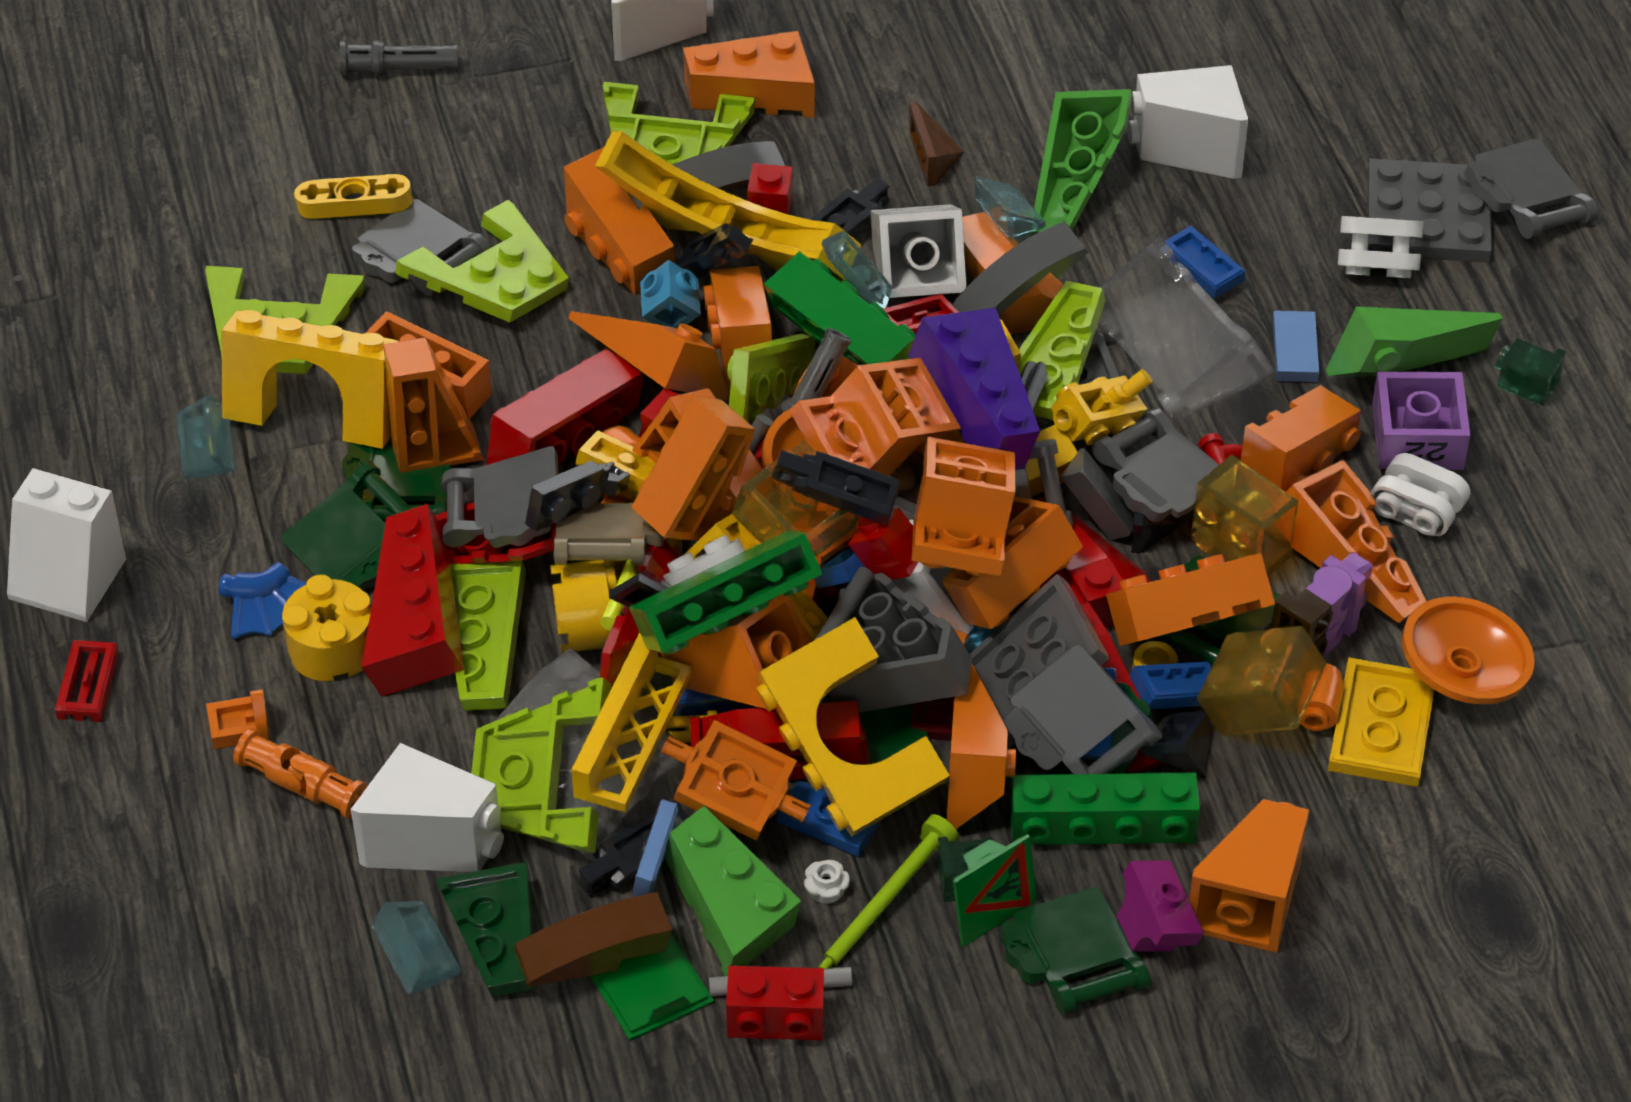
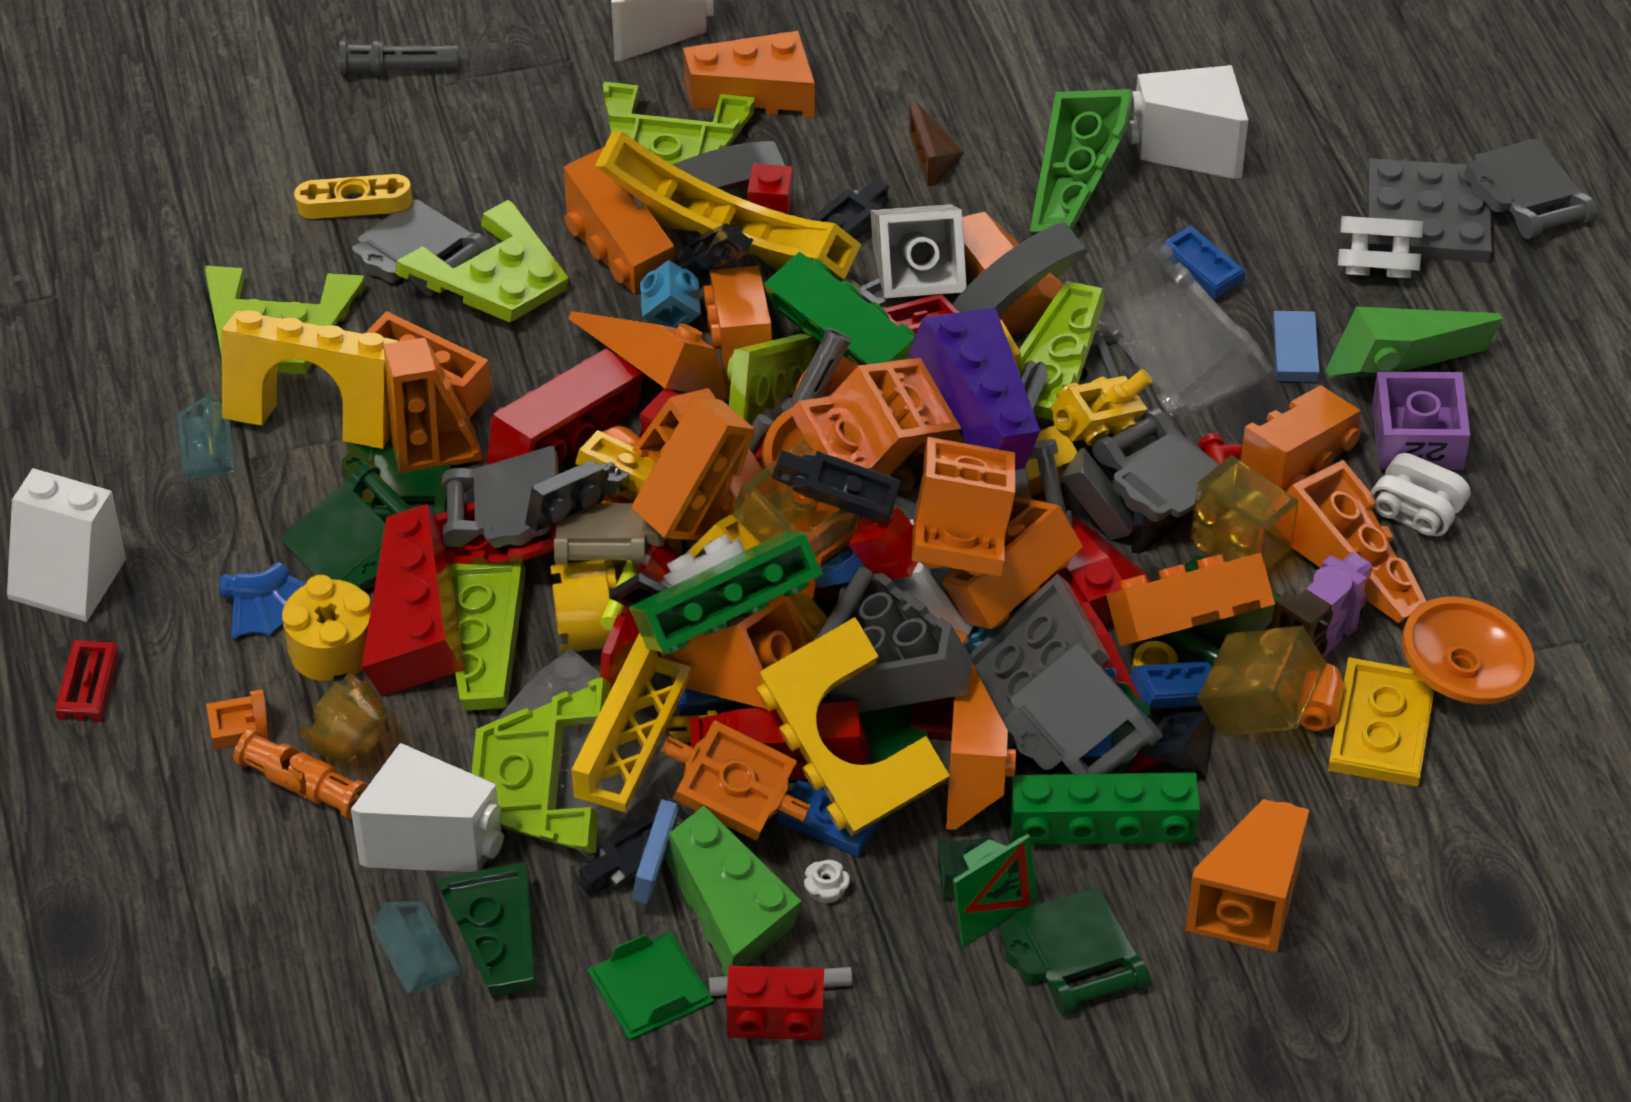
reddish brown slope [514,892,672,987] -> none
lime piece [818,814,960,969] -> none
clear light blue slope [821,231,893,309] -> none
clear light blue slope [974,177,1046,238] -> none
magenta brick [1116,861,1204,952] -> none
clear green brick [1495,338,1566,406] -> none
none -> clear yellow cone [298,672,388,764]

